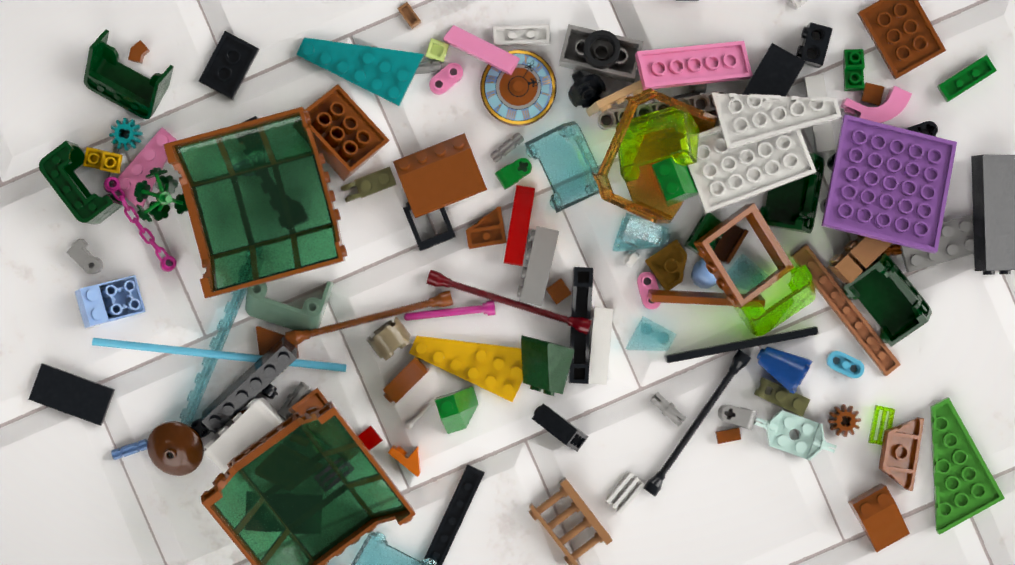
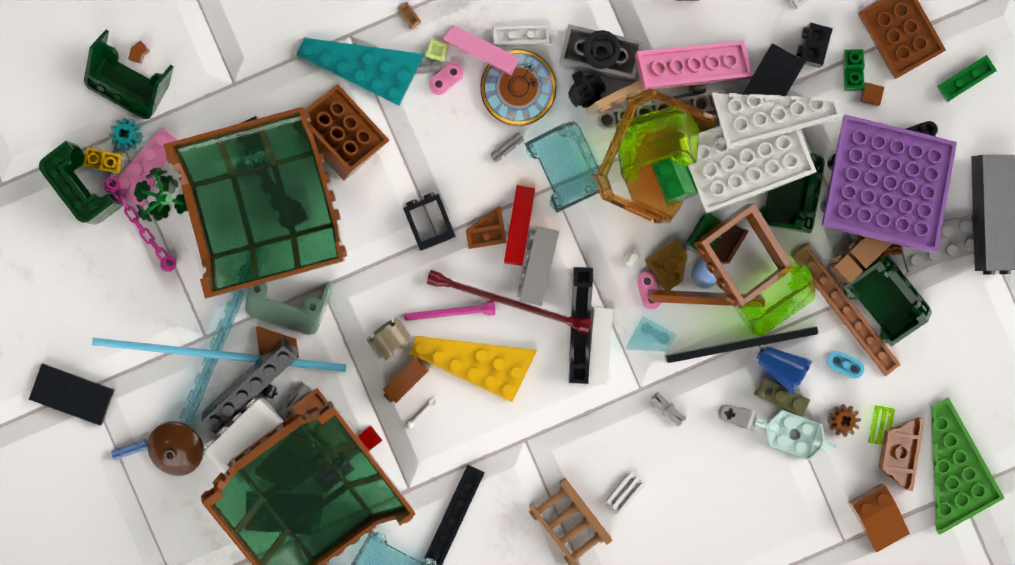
light grey leg [66,239,103,274] -> none
light blue slope [75,275,146,328] -> none
black wheel [191,418,211,438] -> none
black tile [198,31,260,100] -> none
dark orange hose [285,290,453,346] -> none
olive hinge [340,166,397,202] -> none
orange slope [388,445,421,477] -> none
dark orange slope [393,133,487,218] -> none
green slope [435,386,479,434] -> none
green piece [495,158,532,190] -> none
dark green slope [521,335,575,396] -> none
black slope [532,404,589,452] -> none
dark orange tile [546,278,572,305] -> none
clear light blue slope [612,213,671,252] -> none
black hose [643,350,751,497] -> none
dark orange piece [715,427,741,444] -> none
clear light blue wing [727,254,769,291] -> none
white tile [803,74,836,153] -> none
bright pink arch [840,86,912,123] -> none

